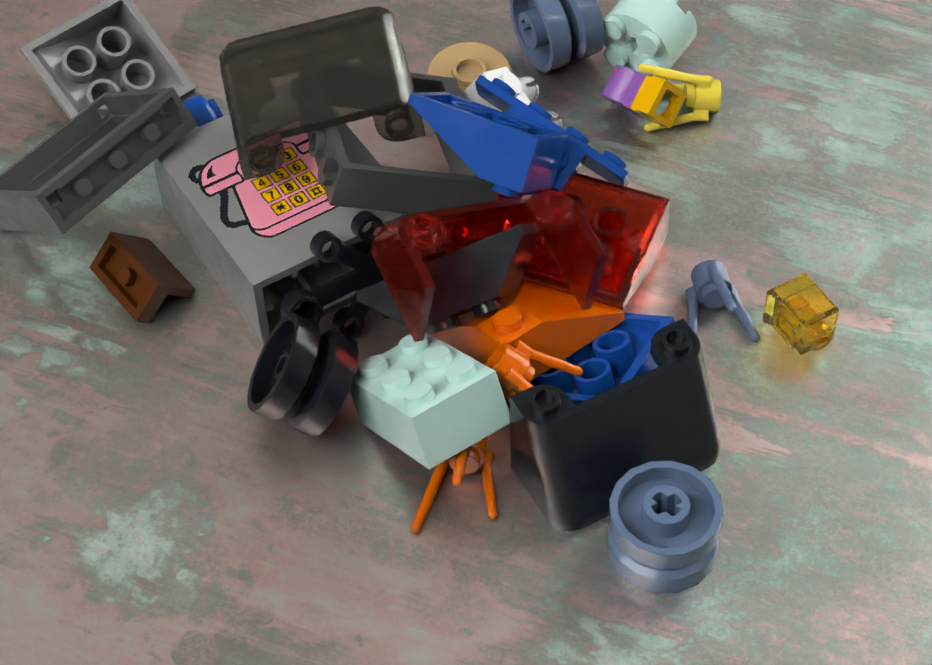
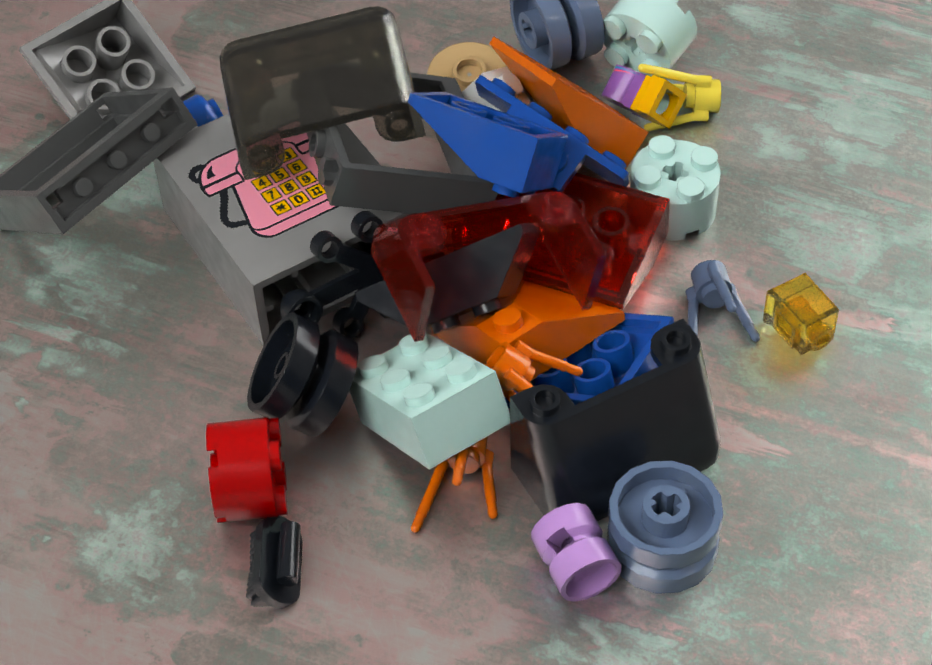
reddish brown panel [89,232,196,323] -> none
none -> red brick [206,417,288,523]
none -> black piece [246,516,303,609]
none -> orange slope [489,36,649,170]
none -> lavender wheel [531,503,622,602]
none -> light aqua brick [629,135,721,241]

